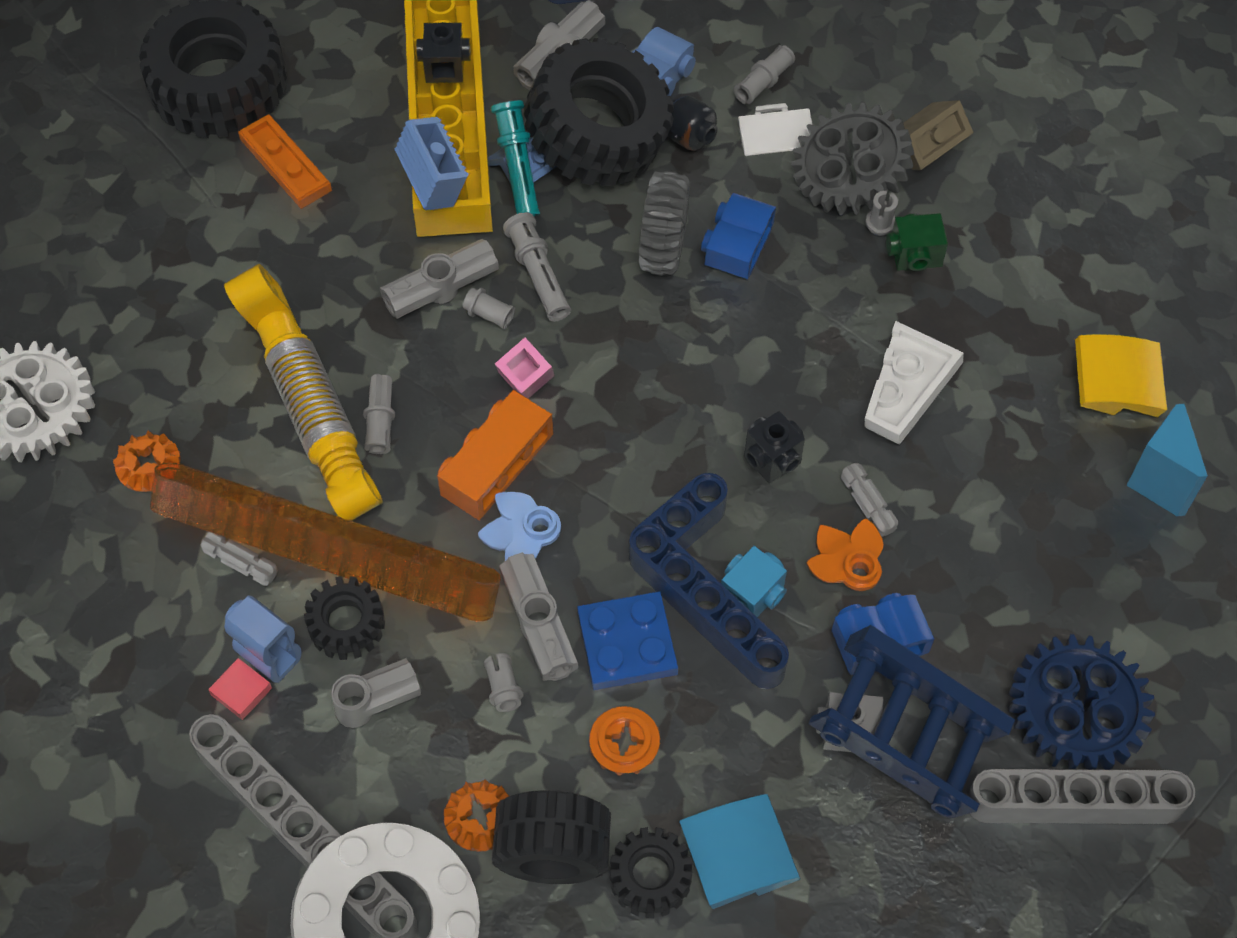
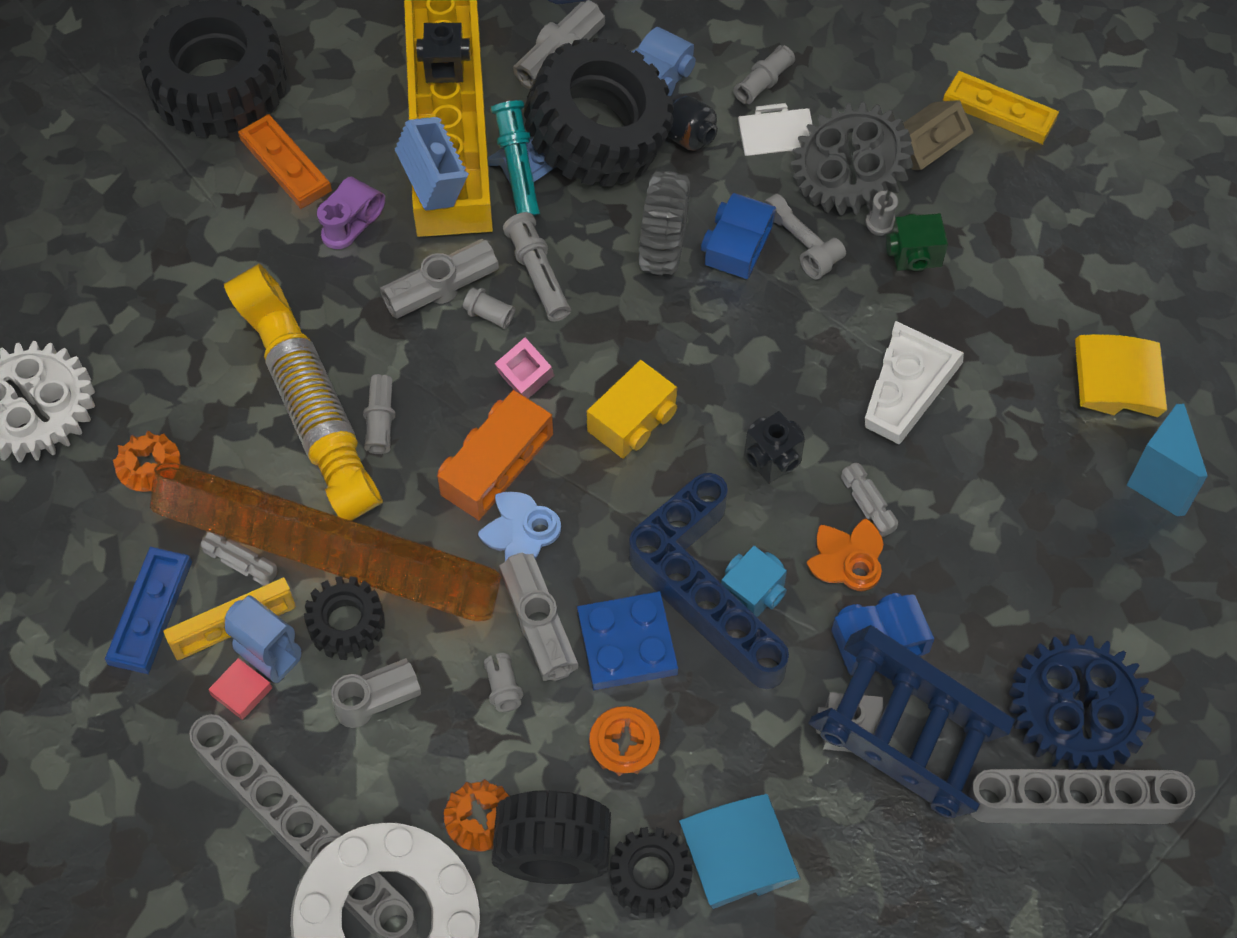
none -> blue tile [105,547,192,675]
none -> yellow tile [163,577,296,660]
none -> medium lavender piece [317,176,385,249]
none -> yellow brick [587,360,677,459]
none -> light grey brick [765,194,846,279]
none -> yellow tile [943,71,1059,145]

